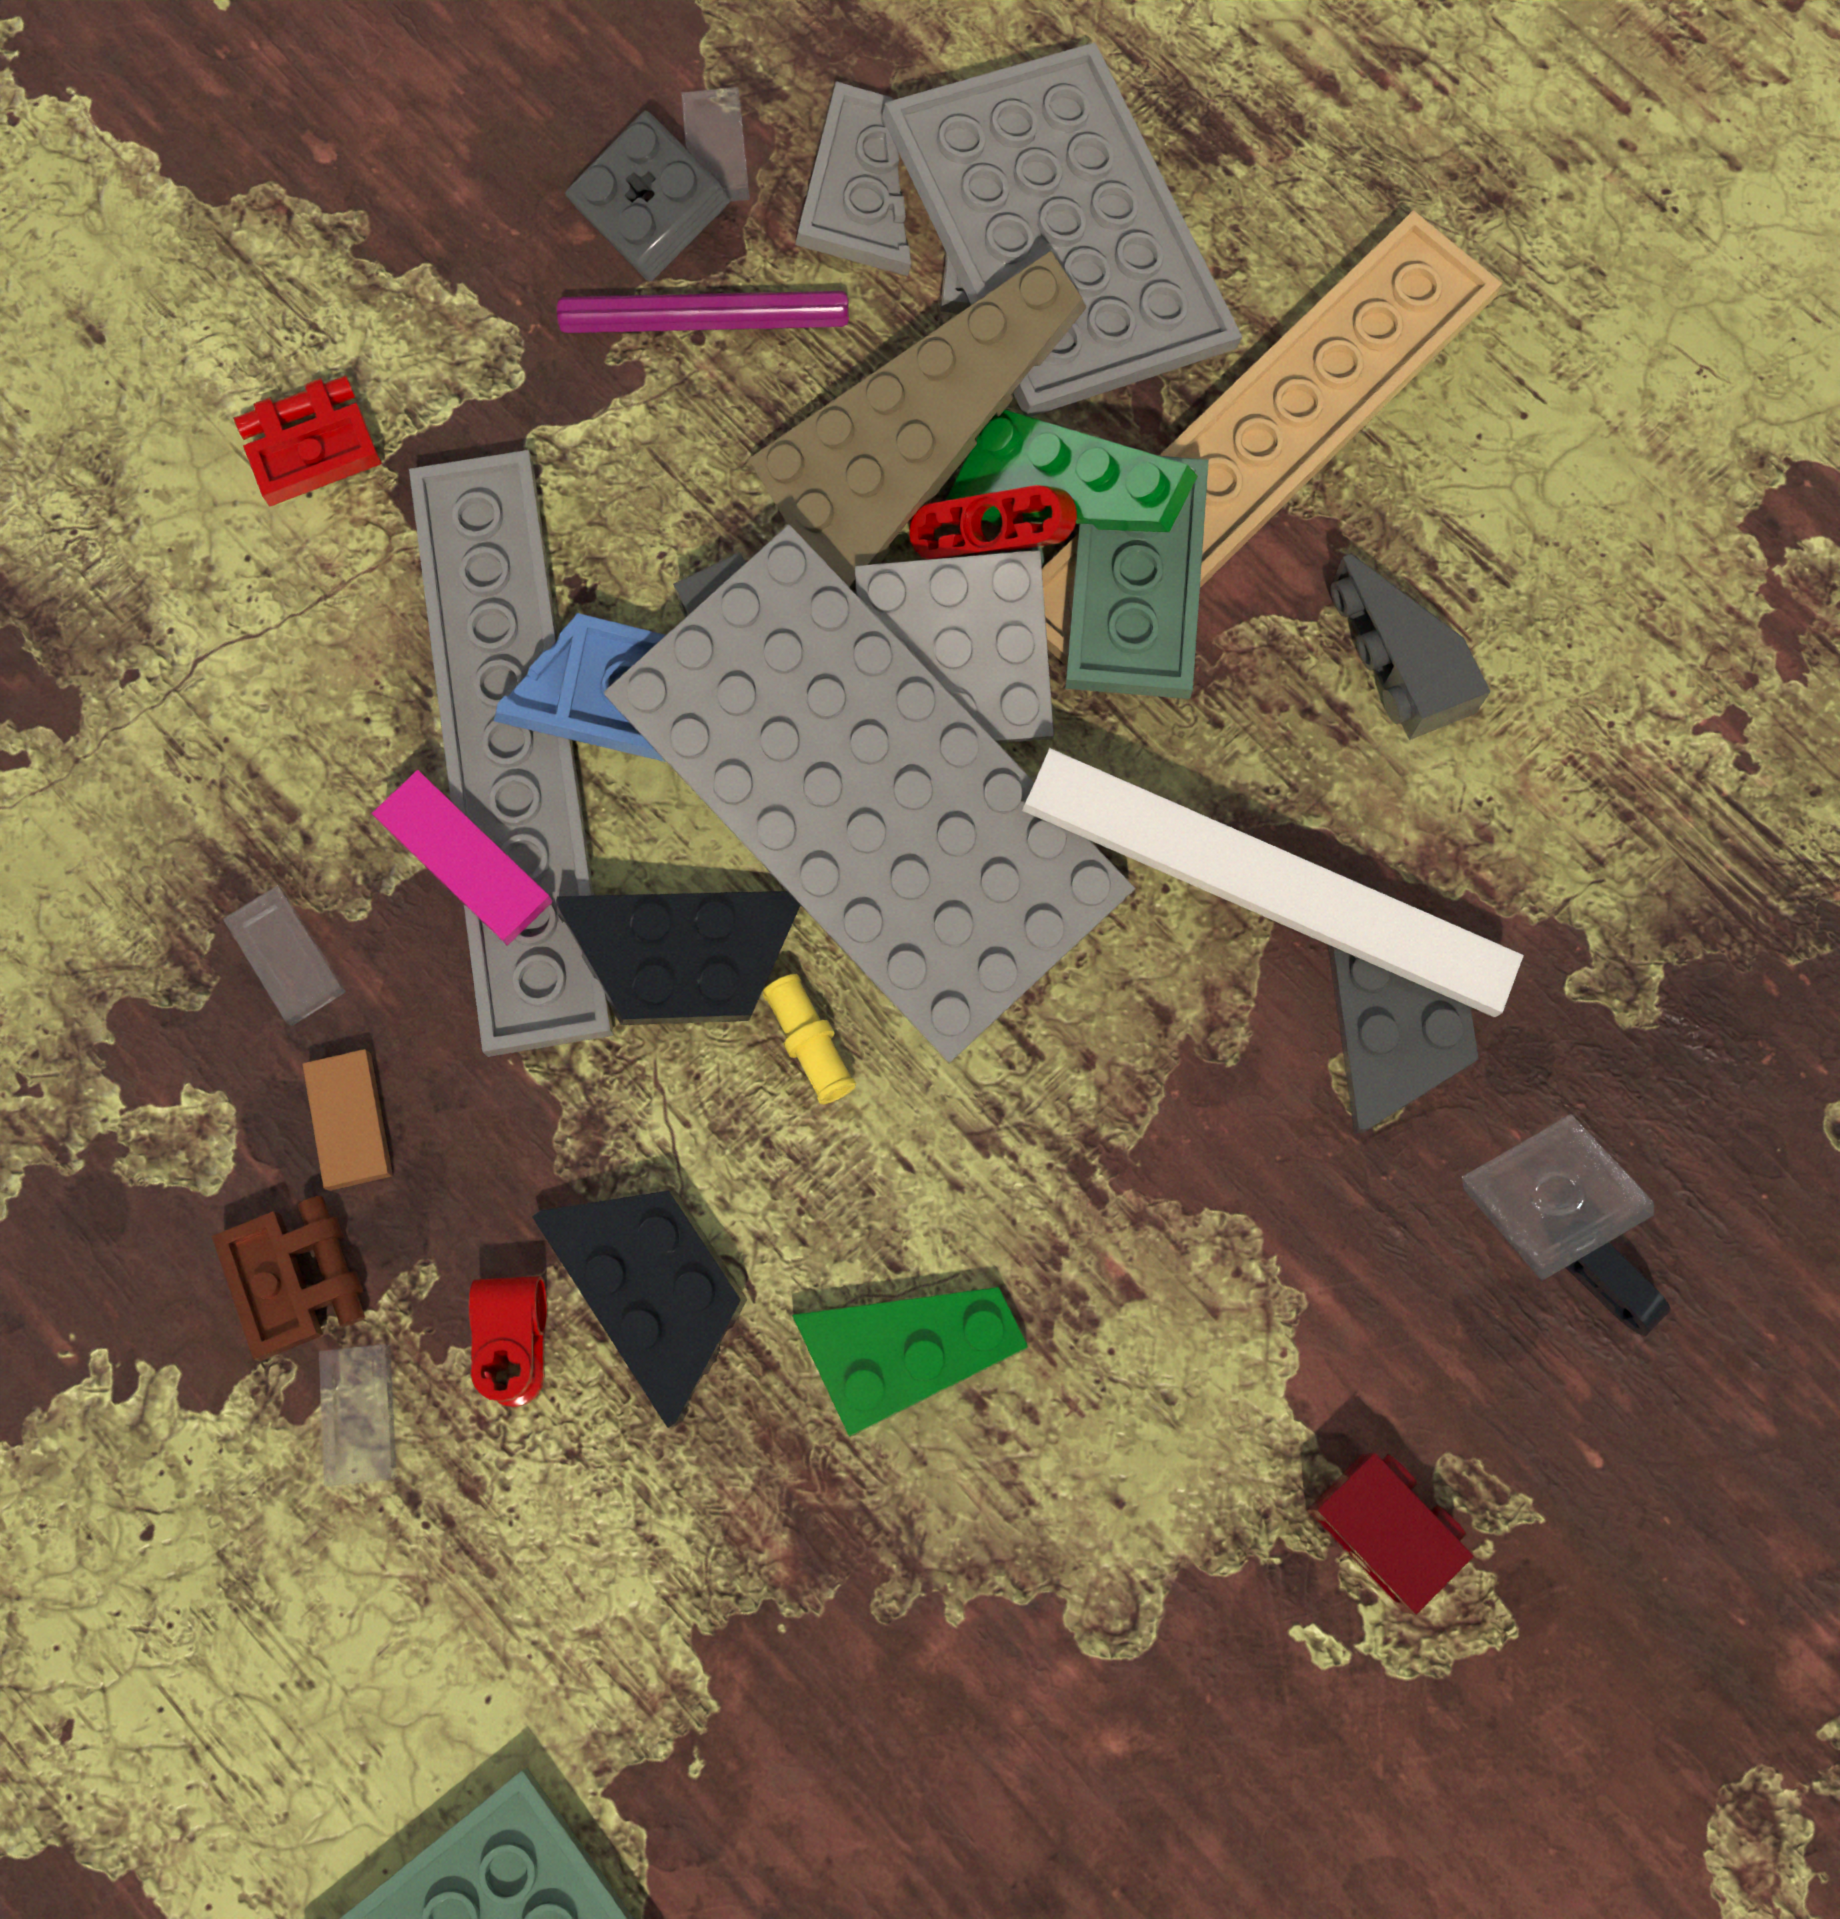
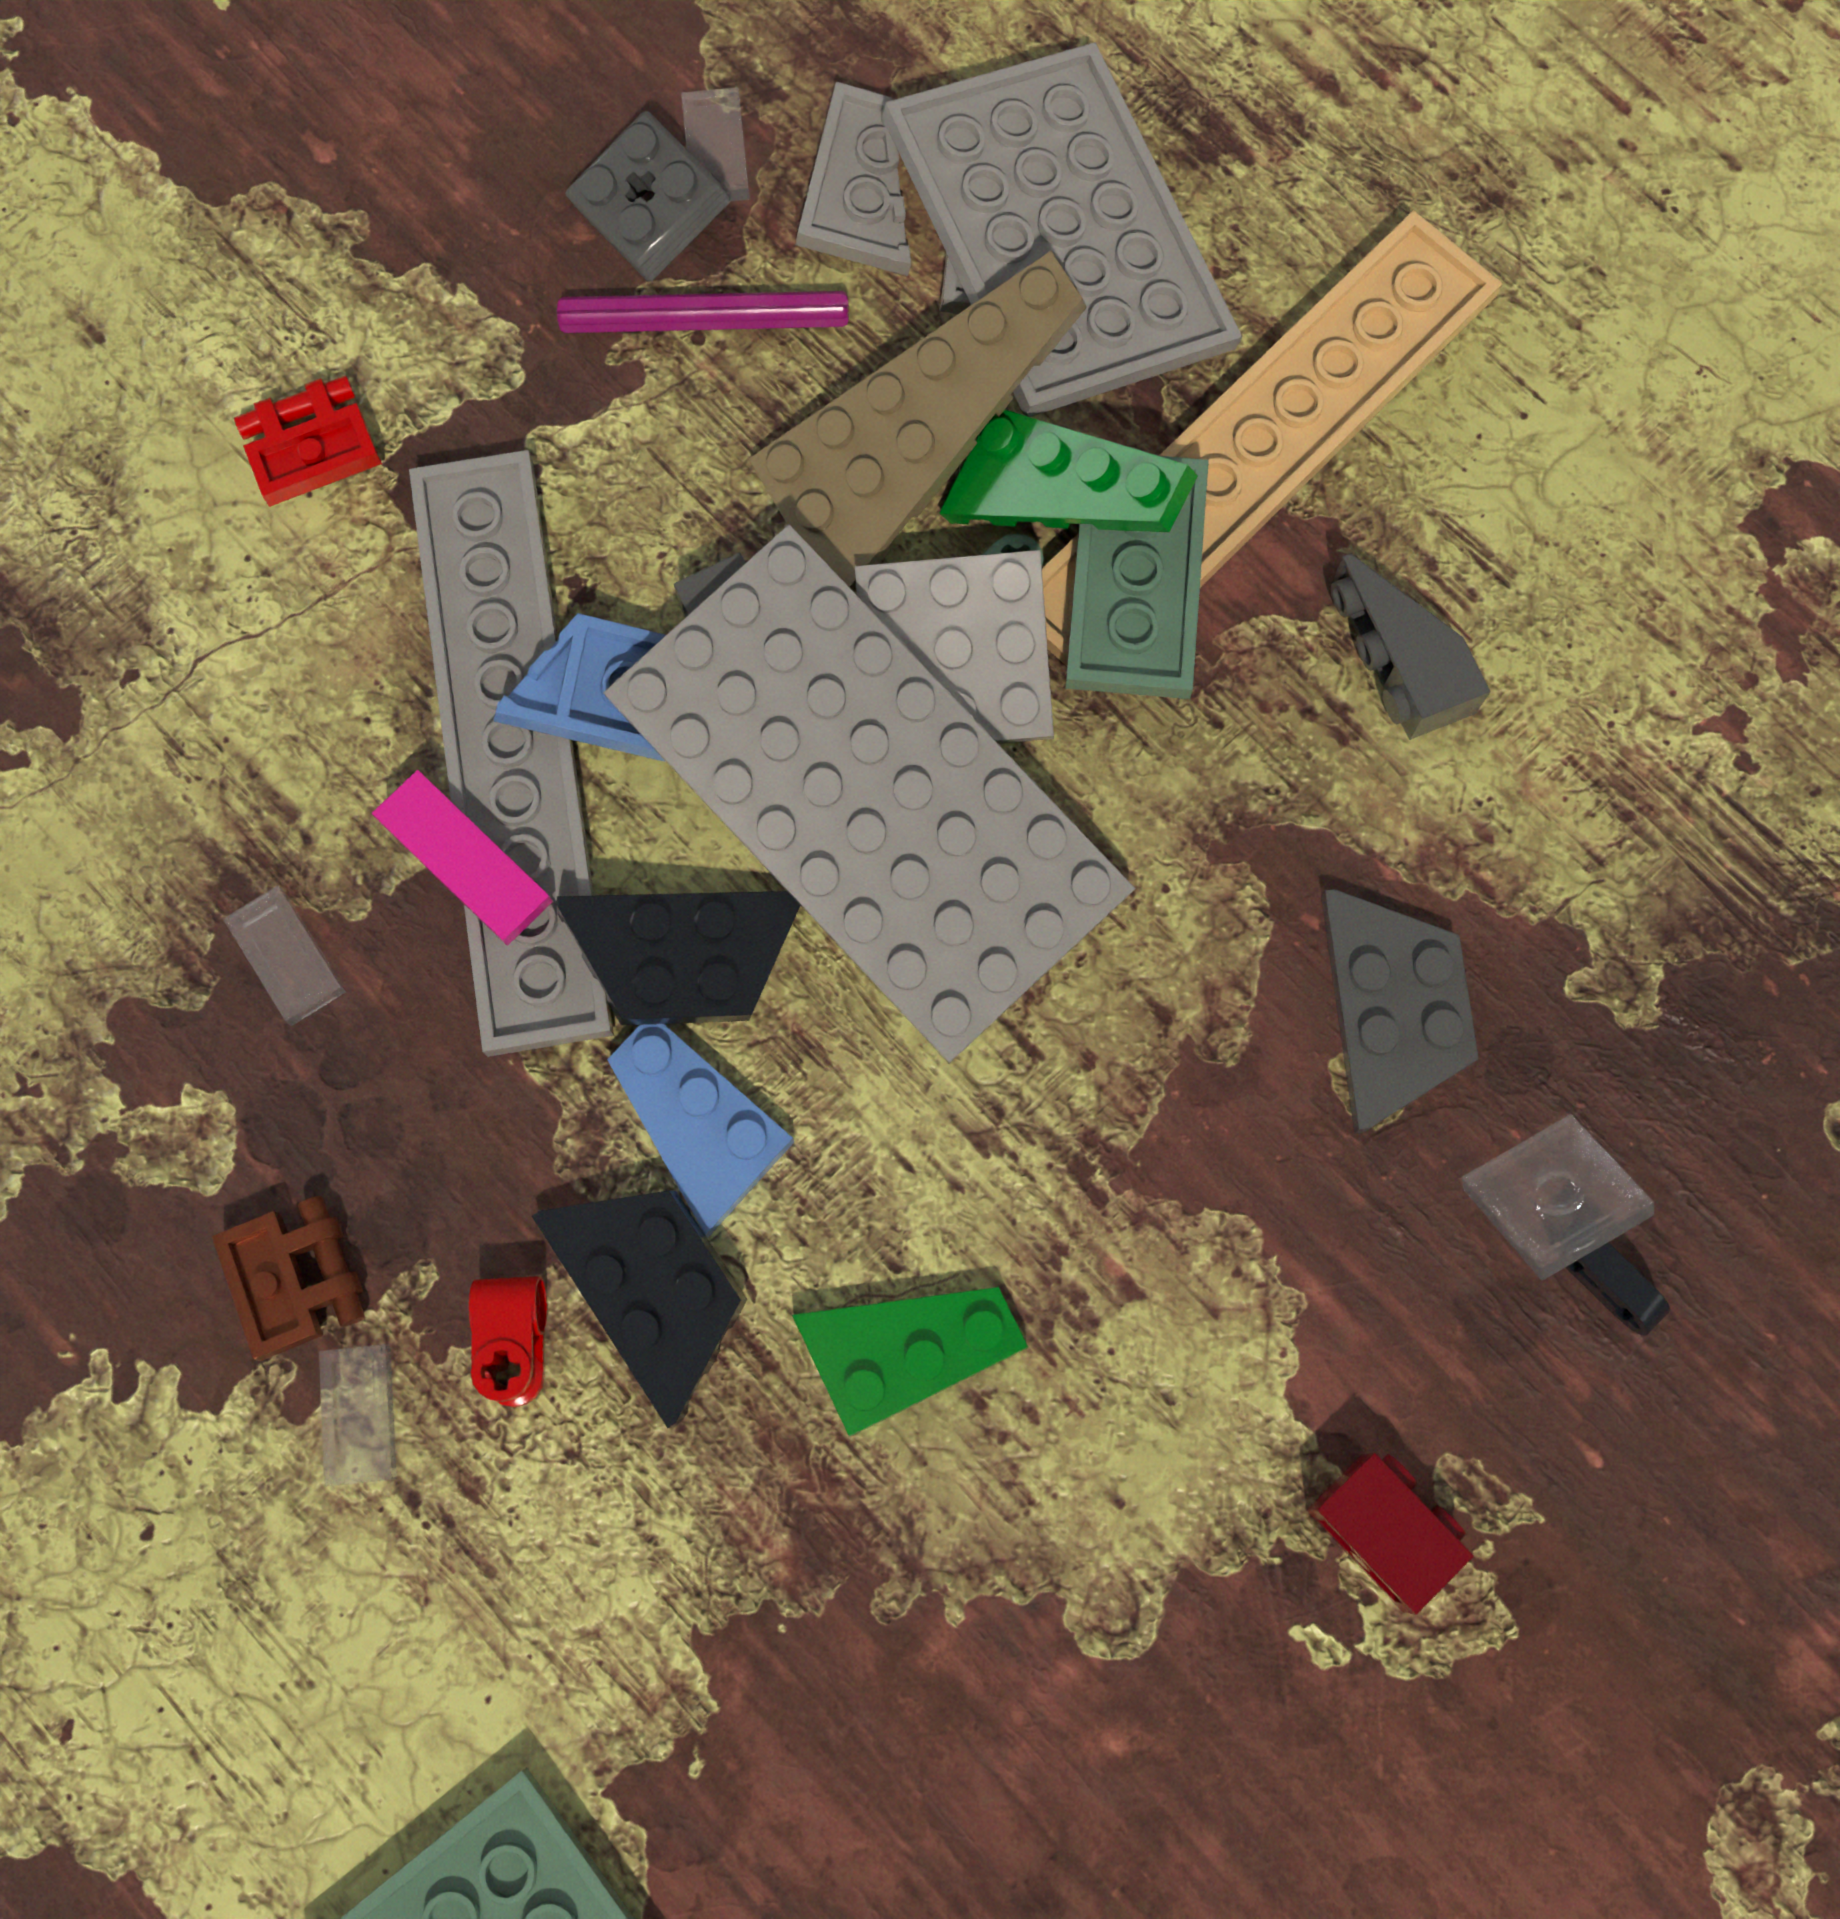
medium nougat tile [302,1049,393,1191] -> none
light yellow pin [762,974,857,1105] -> none
red beam [909,485,1077,559] -> none
white tile [1022,748,1524,1017] -> none
none -> medium blue wing [607,1024,794,1238]

